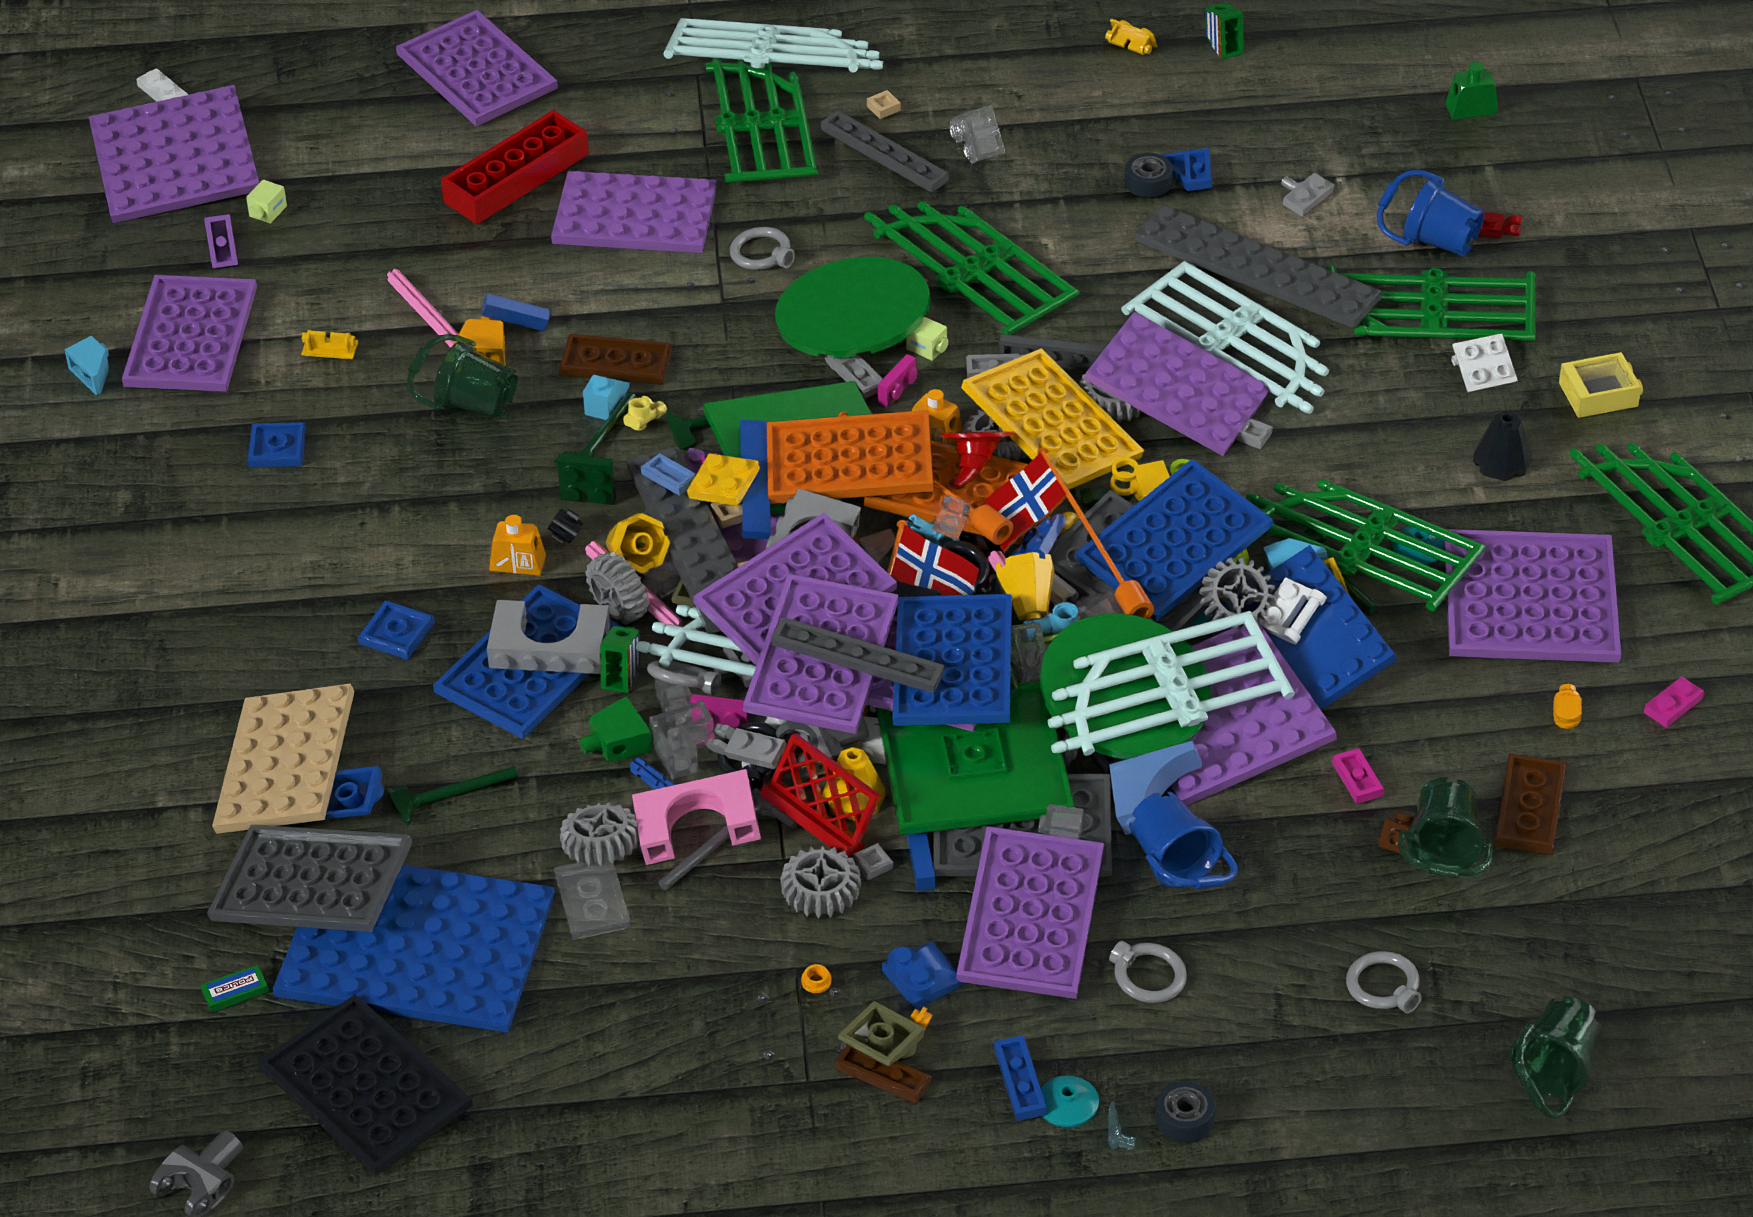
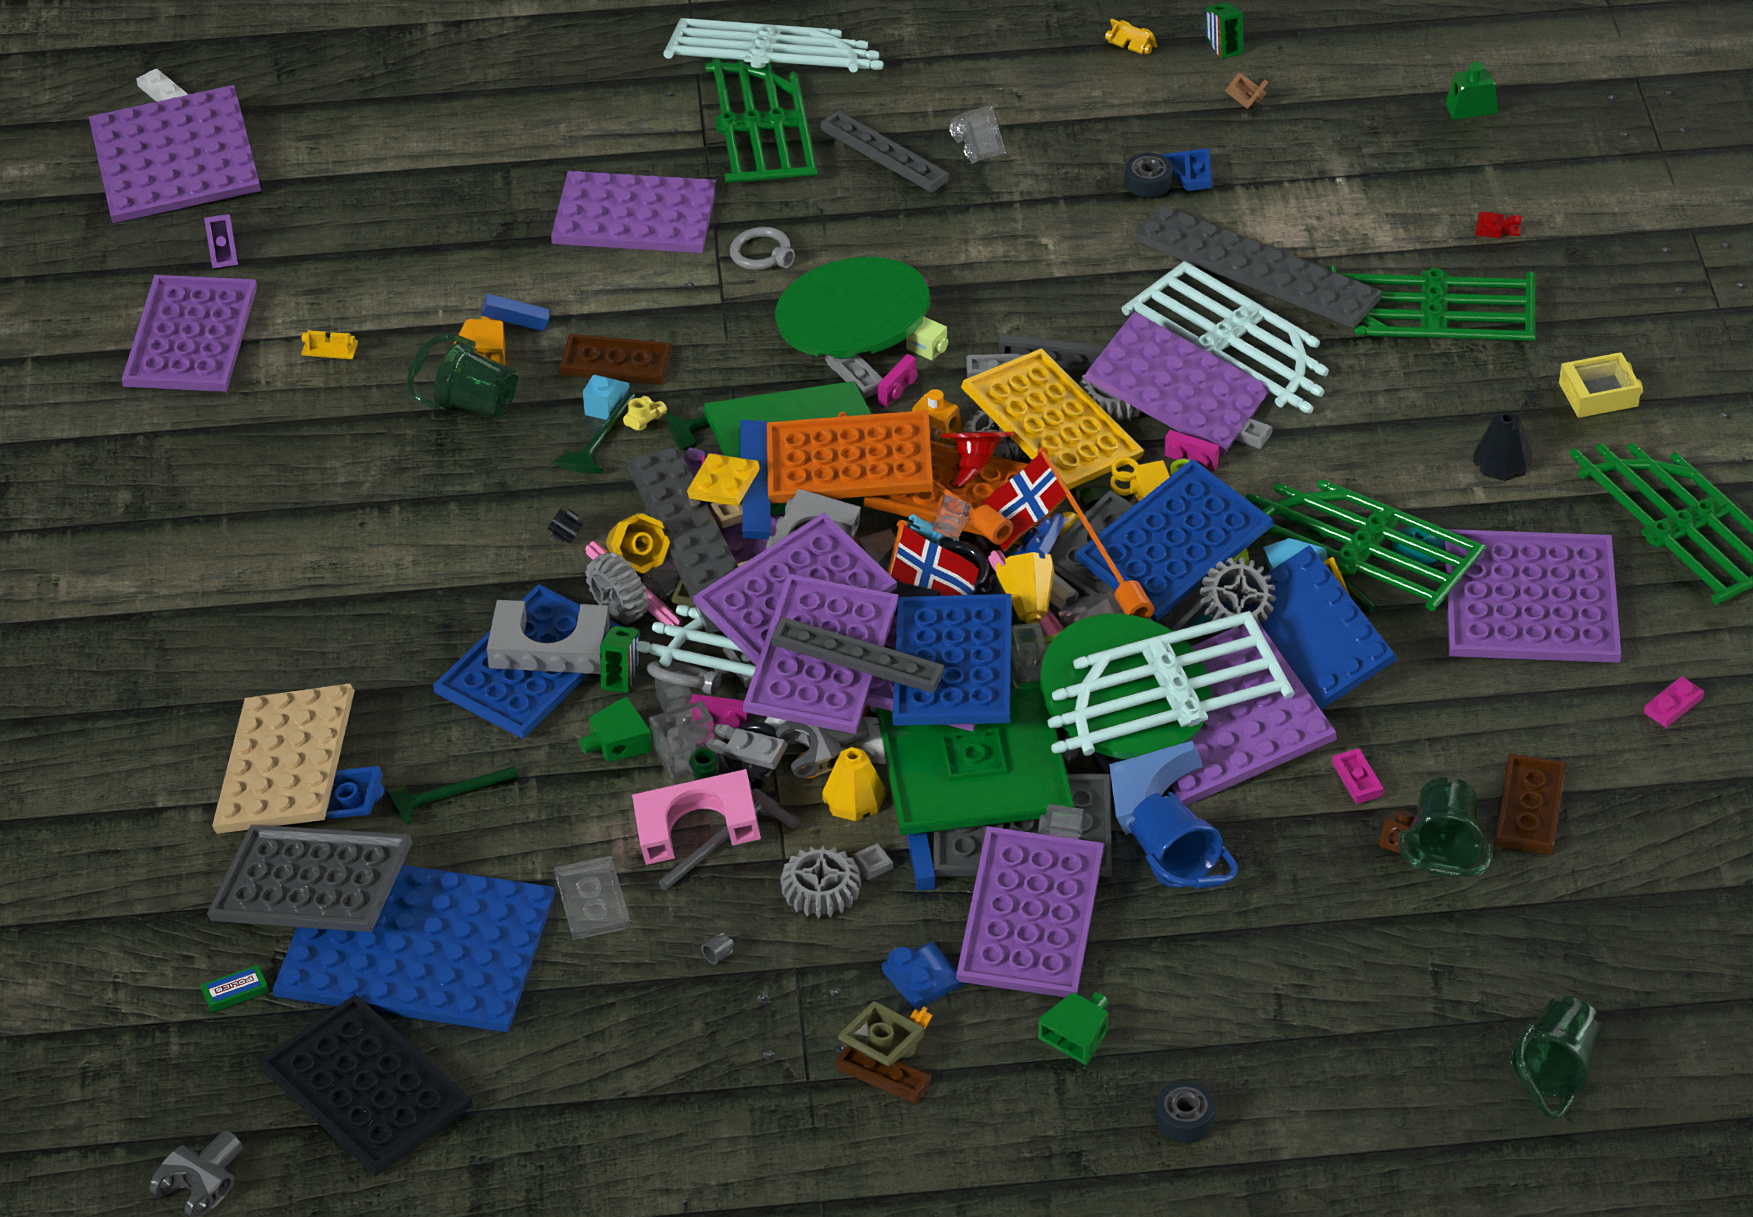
medium azure slope [65,336,109,395] -> none
yellowish green brick [246,180,287,224] -> none
blue tile [247,422,306,467] -> none
blue tile [358,600,435,660] -> none
bright pink axle [387,269,459,348] -> none
medium lavender plate [396,10,558,126] -> none
red brick [441,110,589,225] -> none
light orange torso [489,515,546,576] -> none
dark green plate [557,454,616,505] -> none
light grey gear [560,802,639,866] -> none
blue axle [630,757,676,790] -> none
medium blue tile [641,453,696,496] -> none
red fence [760,733,881,857] -> none
light orange plate [801,964,832,993] -> none
green piece [864,201,1080,335] -> none
tan plate [867,90,901,119] -> none
blue plate [994,1035,1047,1121] -> none
medium azure pin [1023,602,1078,639] -> none
teal dish [1041,1076,1099,1128] -> none
clear light blue bar [1108,1101,1136,1150] -> none
light grey piece [1109,940,1187,1003] -> none
white plate [1258,577,1327,645] -> none
light grey plate [1281,172,1334,217] -> none
light grey piece [1346,951,1421,1014] -> none
blue piece [1377,169,1485,257] -> none
white hinge [1451,334,1518,393] -> none
light orange arm [1553,684,1582,729] -> none
none -> dark green cone [689,748,718,780]
none -> dark grey hose [701,932,734,965]
none -> green torso [1038,992,1108,1065]
none -> dark pink plate [1165,430,1220,471]
none -> medium nougat bracket [1225,72,1268,109]

